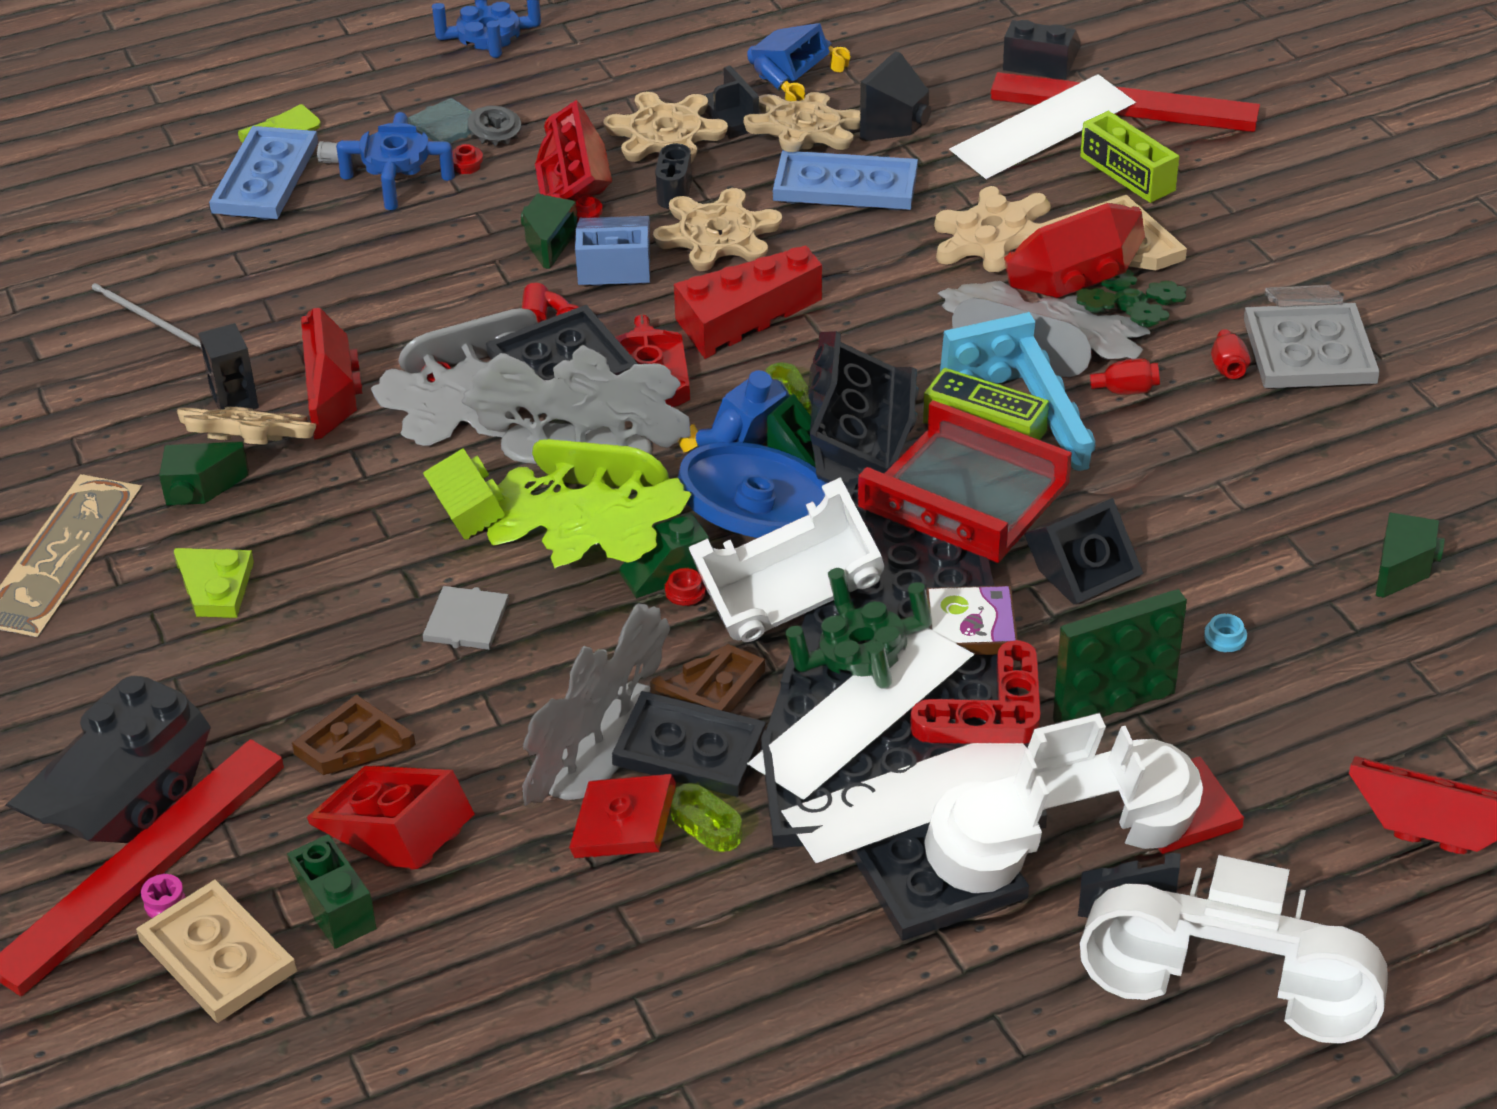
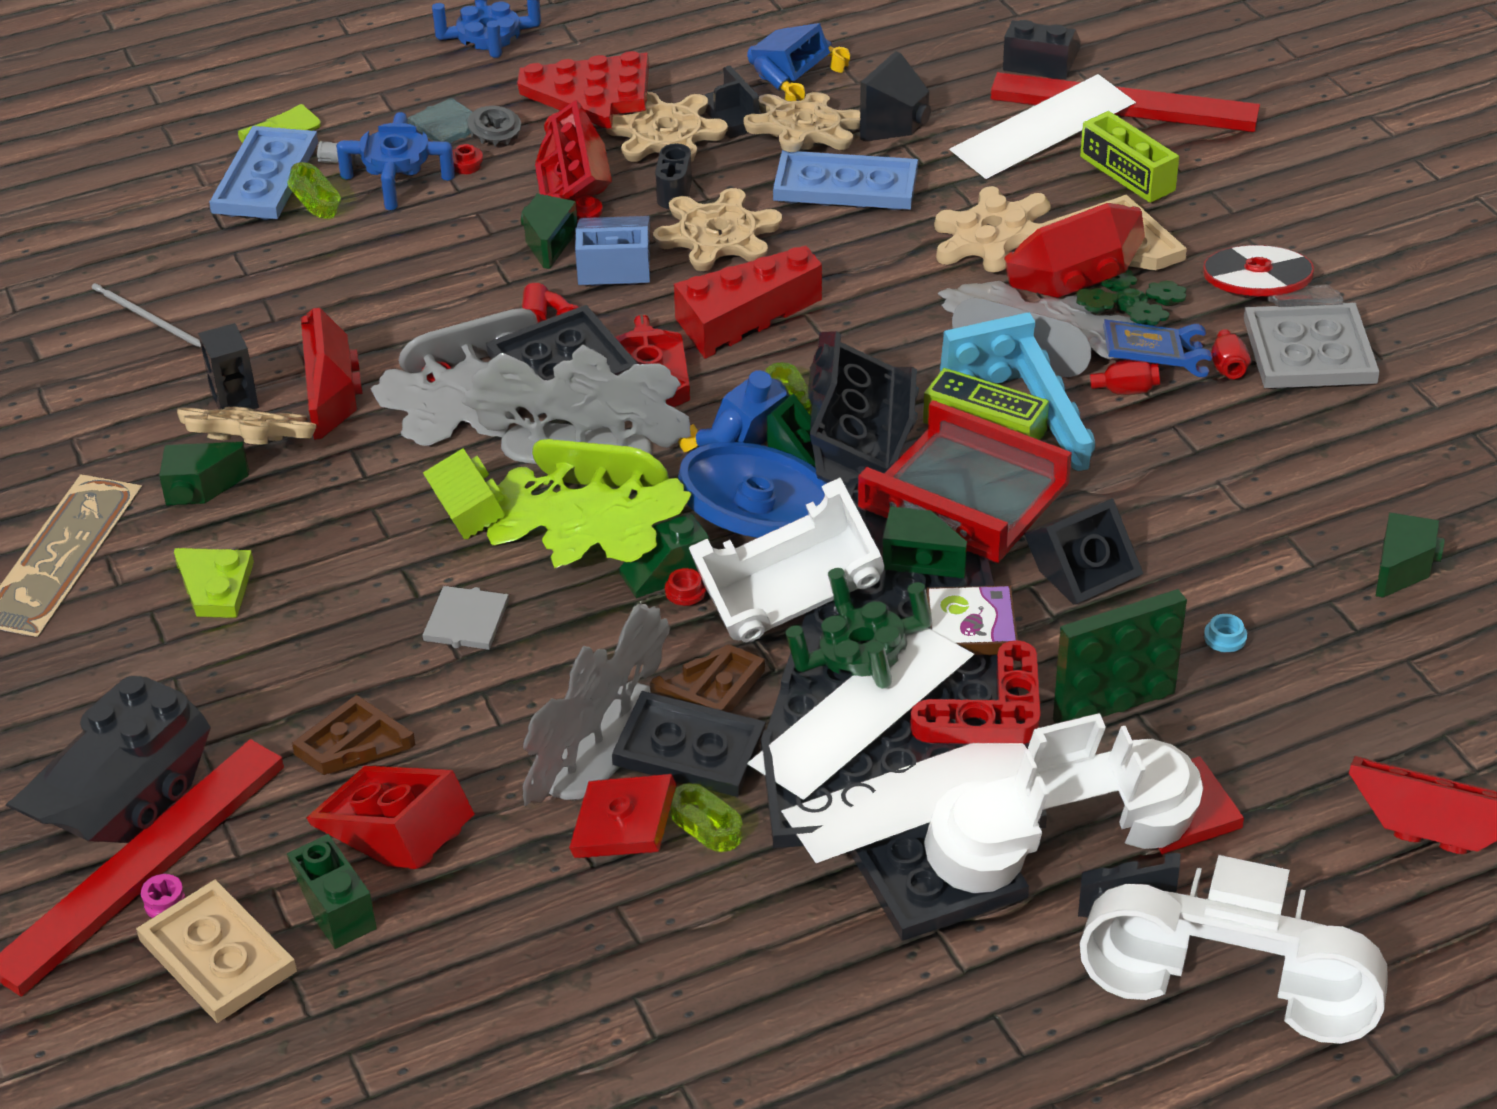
none -> clear neon green beam [287,162,341,219]
none -> red wing [517,51,649,129]
none -> dark green slope [883,506,967,578]
none -> blue flag [1103,319,1213,377]
none -> piece [1203,245,1314,296]

